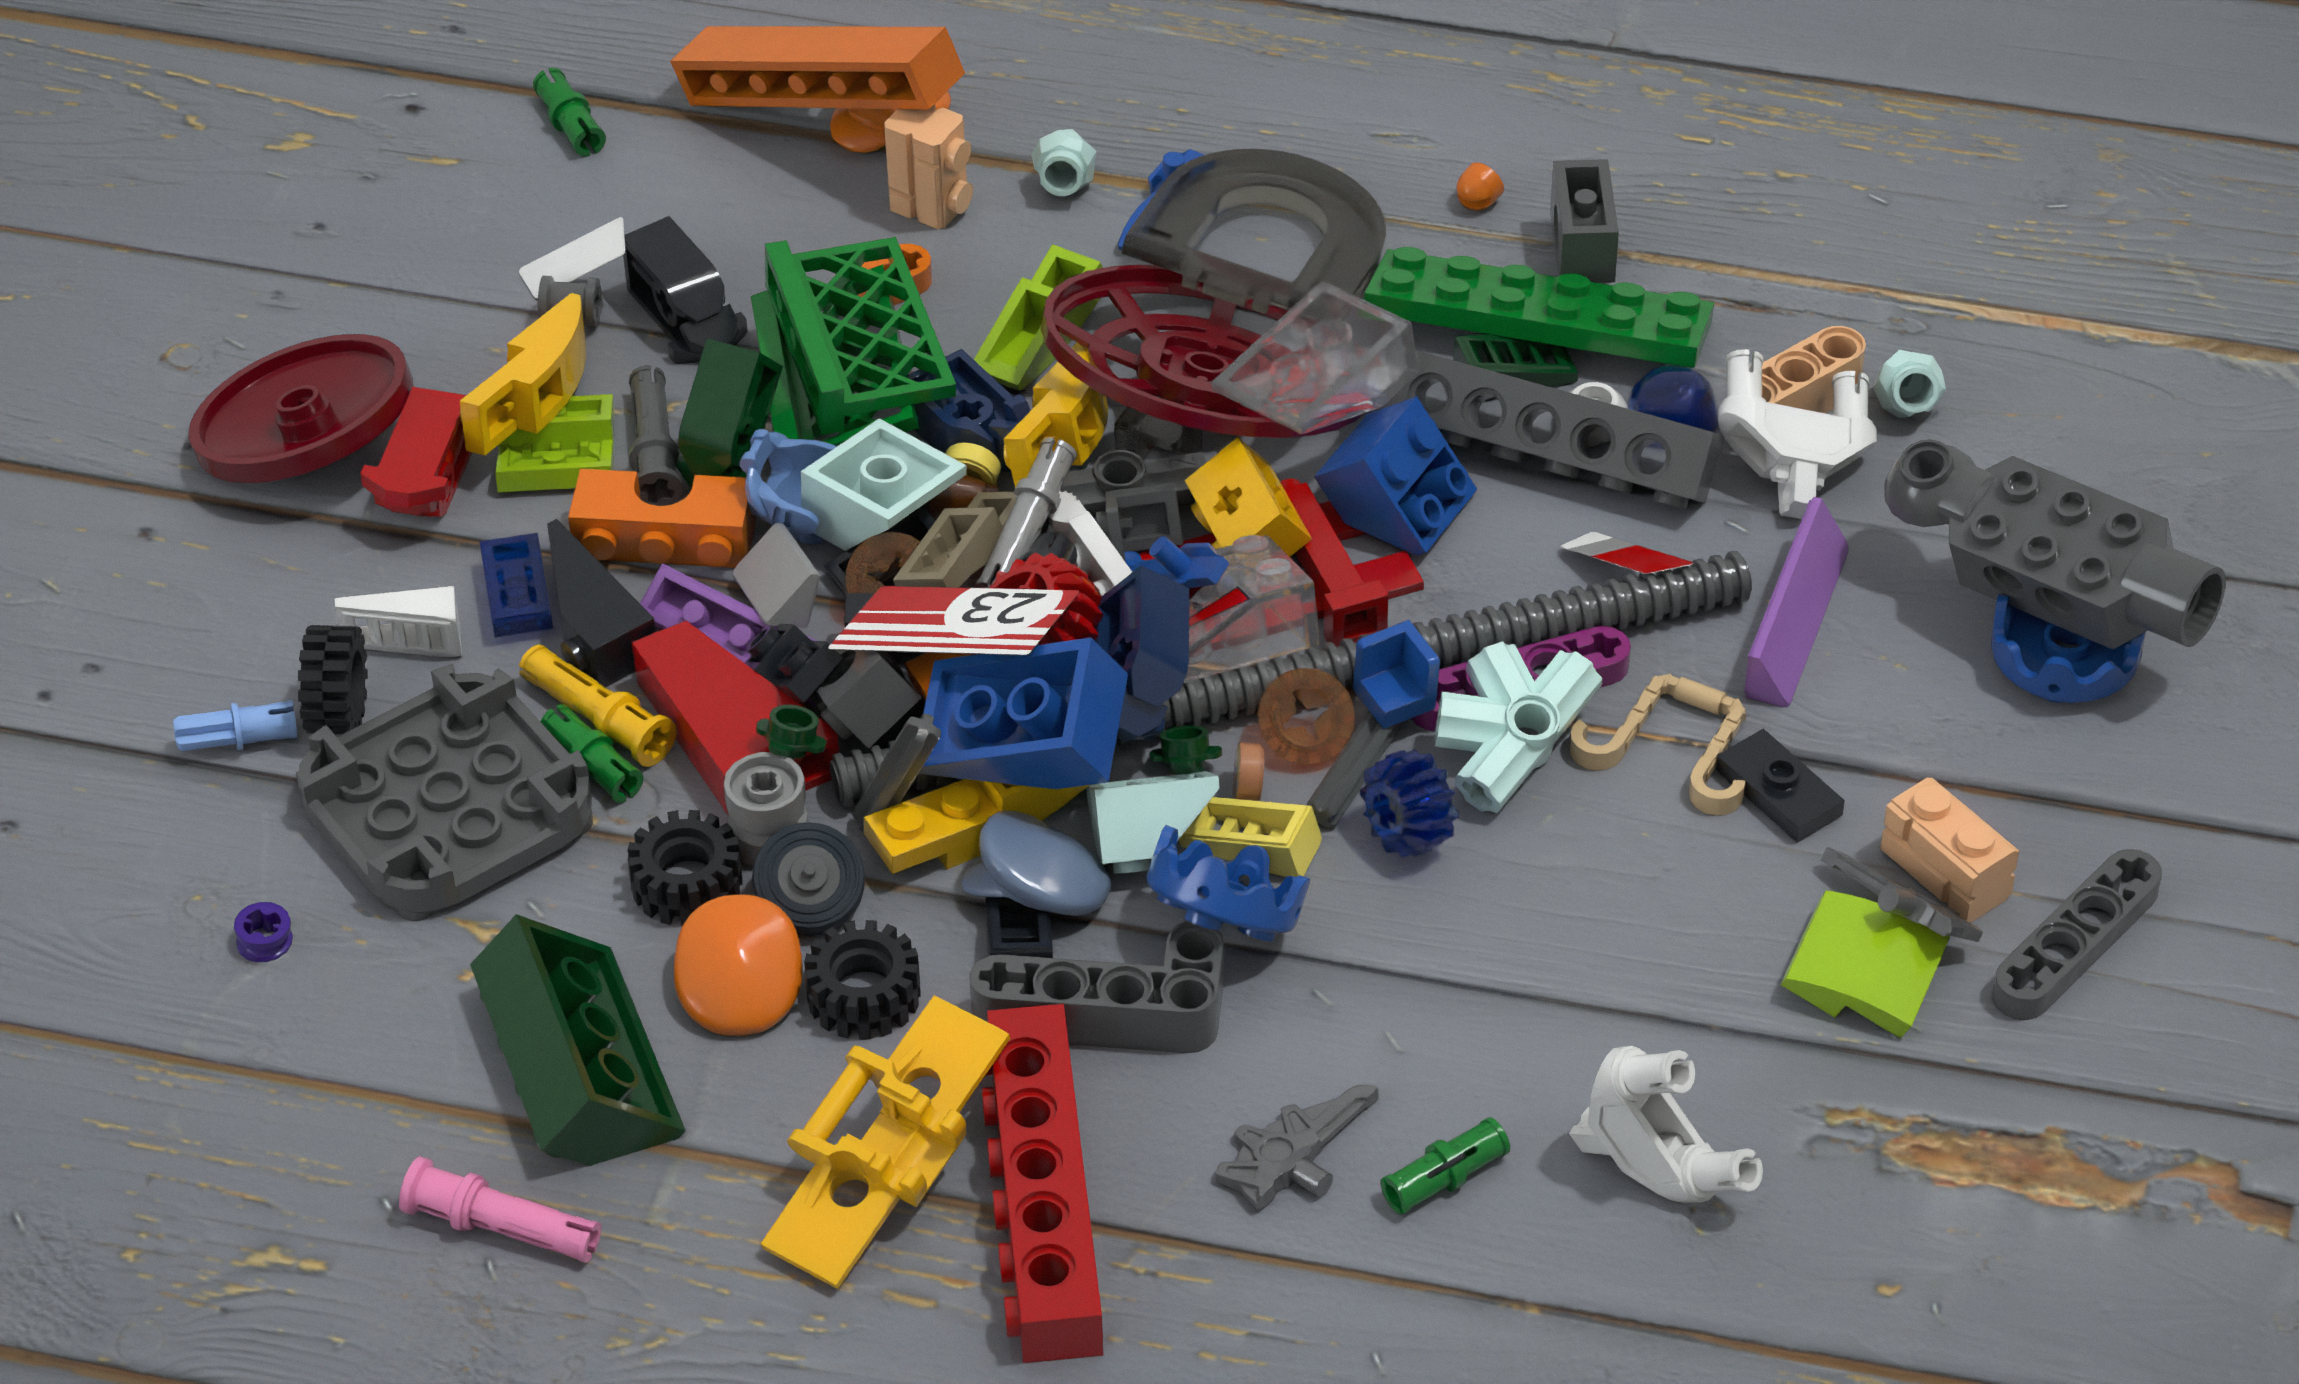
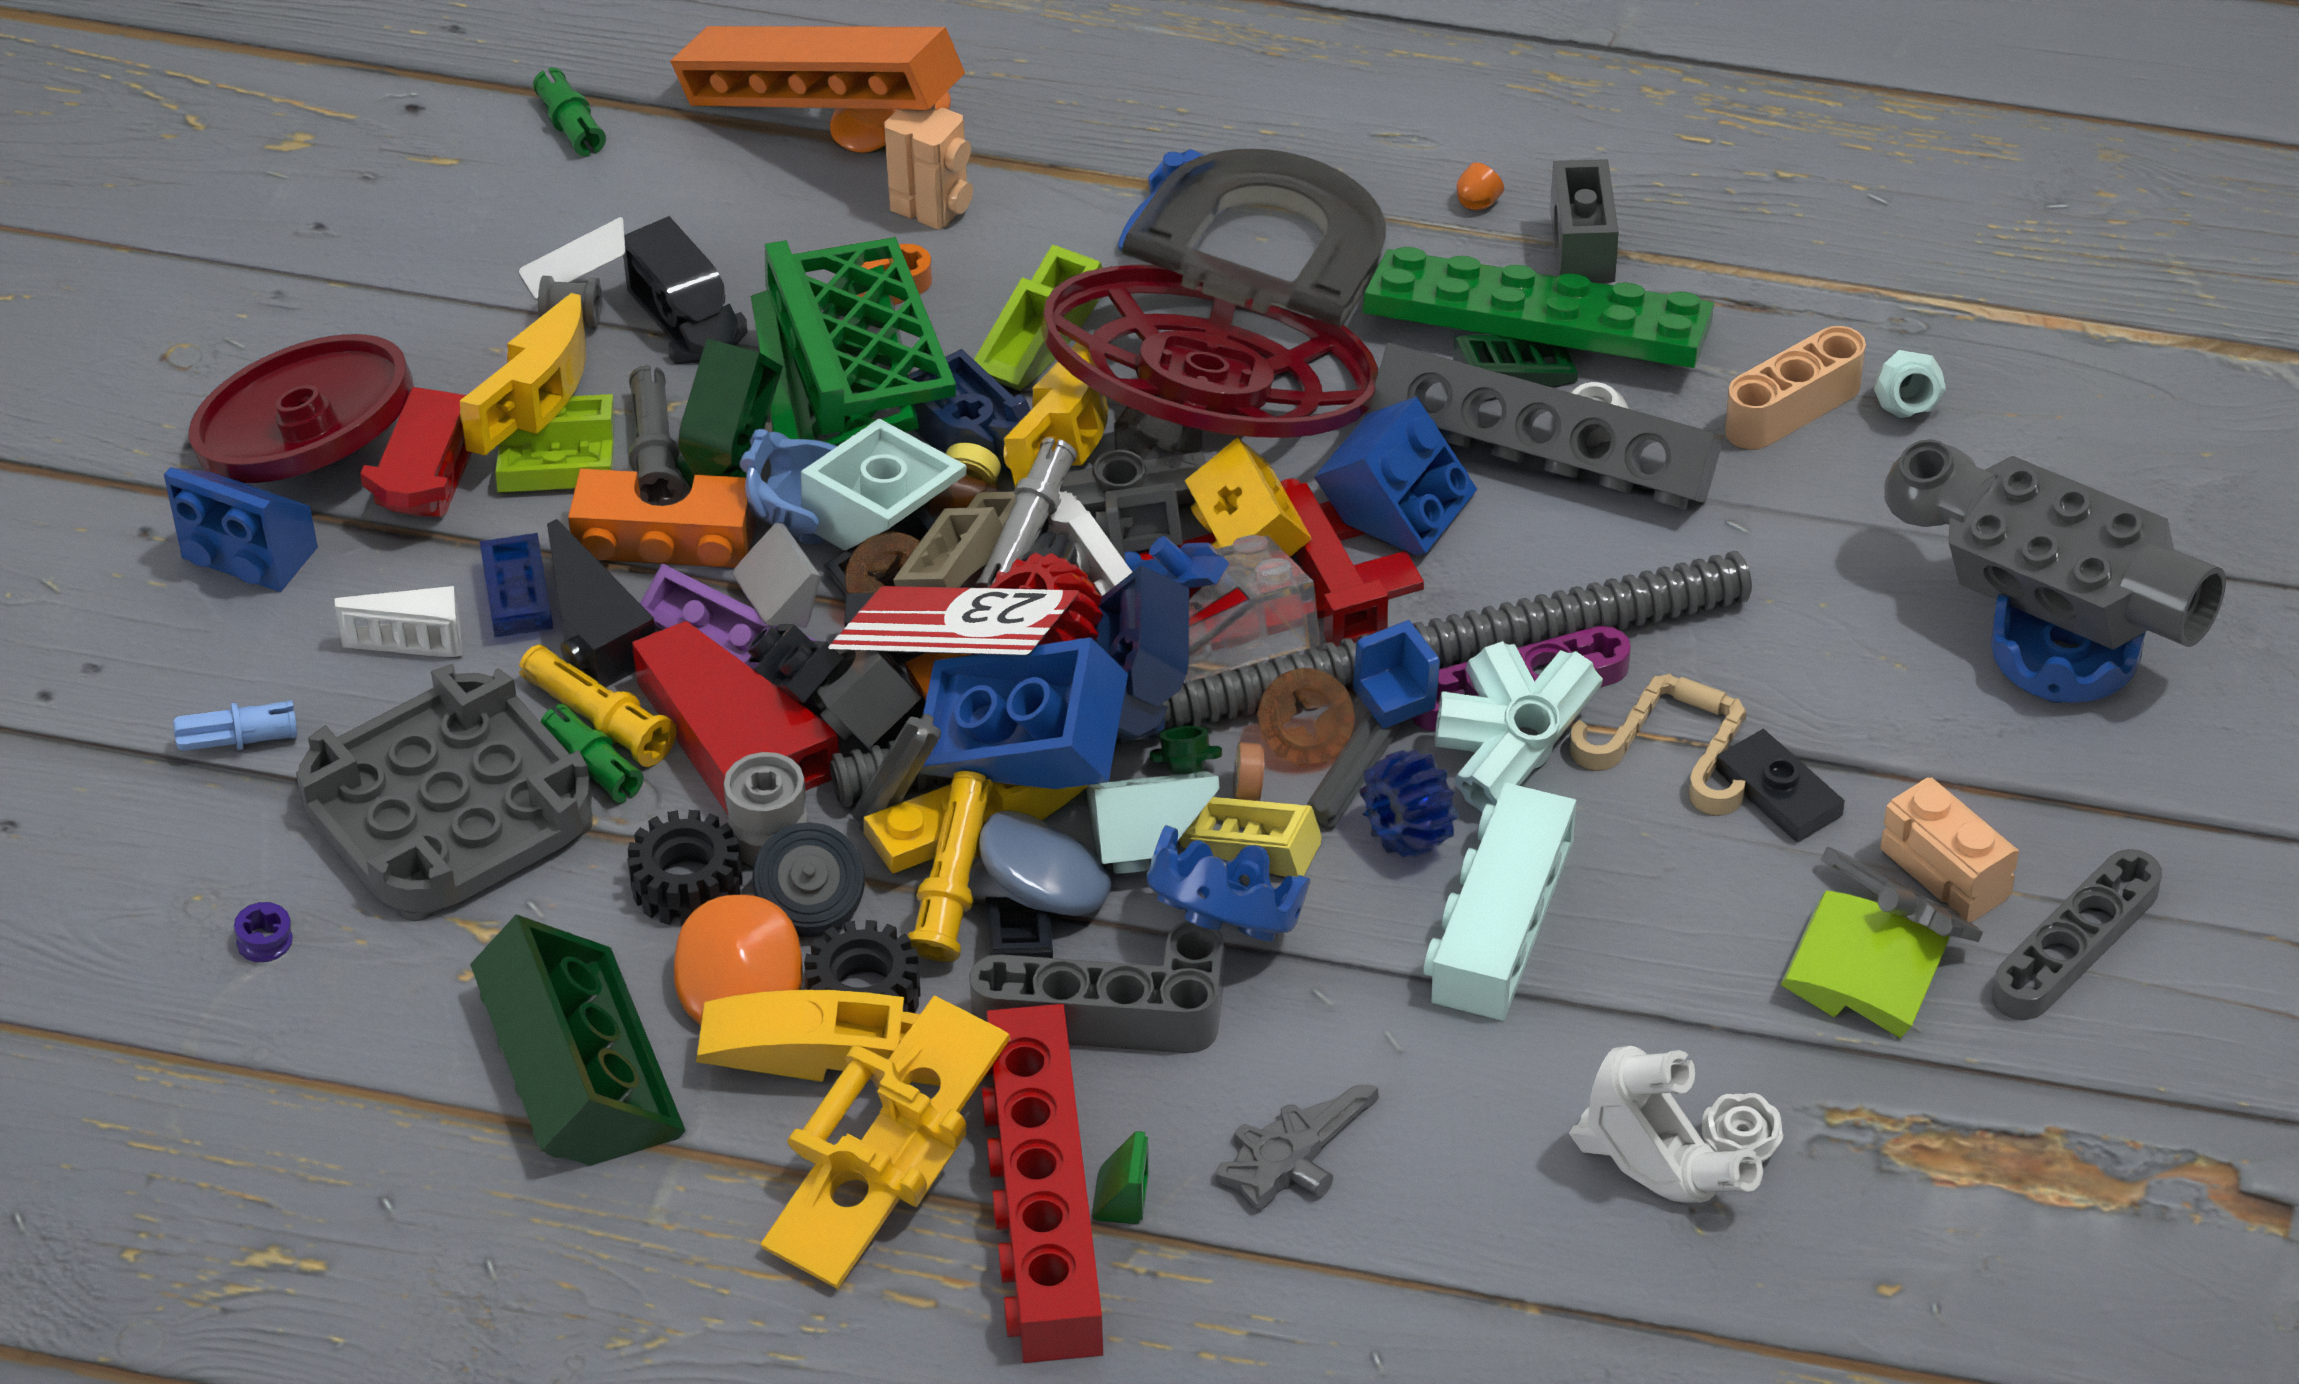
black tyre [298,625,368,734] -> none
bright pink pin [399,1156,601,1263] -> none
dark green plate [756,705,826,759] -> none
light aqua rock [1031,129,1096,198] -> none
clear slope [1211,280,1419,434] -> none
green pin [1380,1117,1510,1215] -> none
sticker [1560,532,1693,574] -> none
clear blue hair [1628,366,1718,432] -> none
white connector [1718,349,1877,519] -> none
medium lavender slope [1744,497,1849,707] -> none
none -> blue slope [164,467,318,592]
none -> yellow slope [696,990,941,1086]
none -> yellow pin [907,771,993,962]
none -> green slope [1092,1131,1149,1224]
none -> light aqua brick [1424,782,1577,1021]
none -> white plate [1702,1093,1784,1163]

